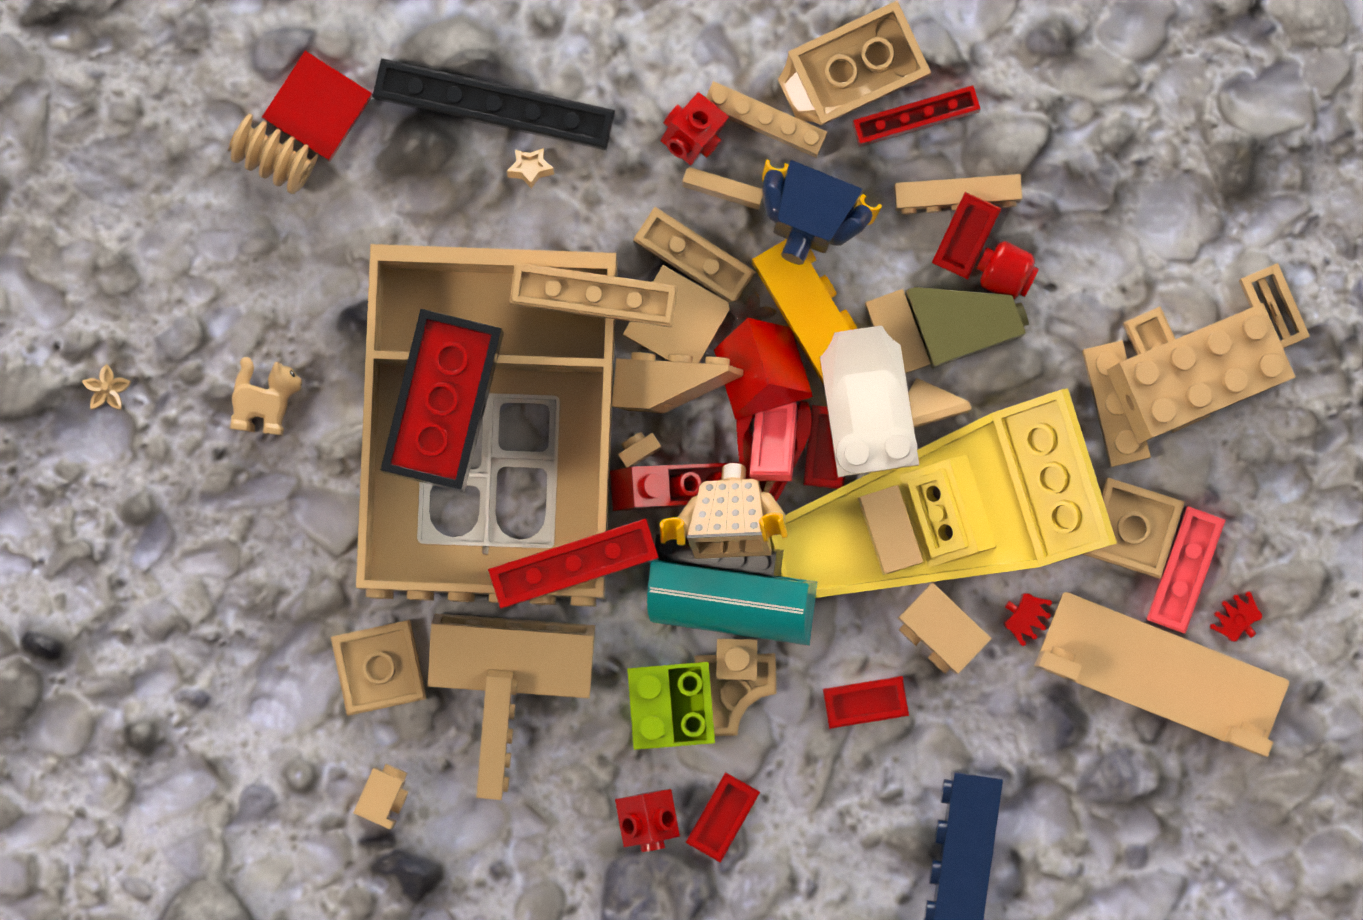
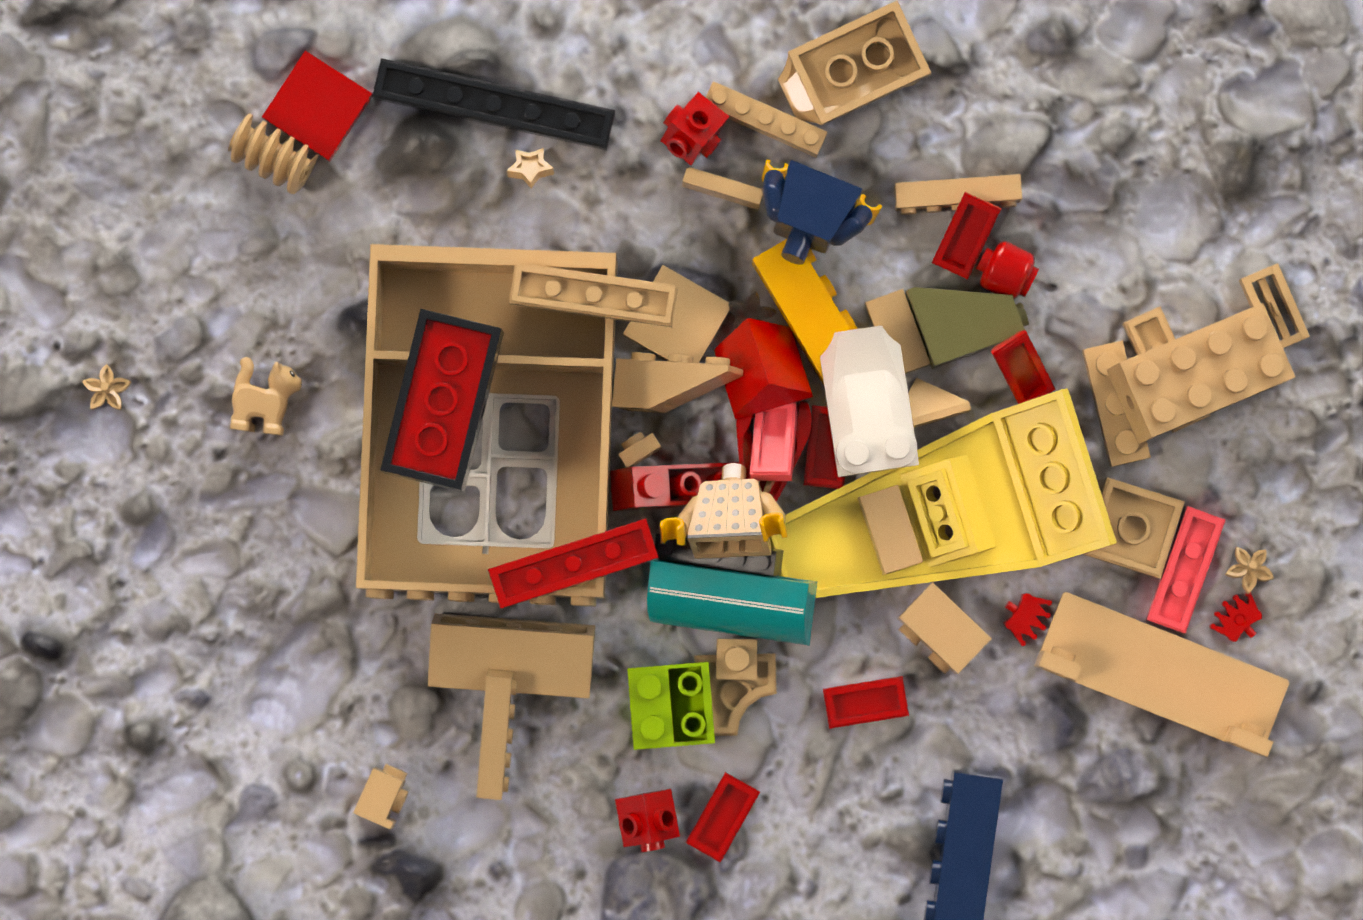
tan tile [331,620,427,716] -> none
tan tile [633,207,756,306] -> none
red piece [852,85,981,147] -> none
none -> red tile [991,330,1056,404]
none -> tan plant [1225,546,1274,594]

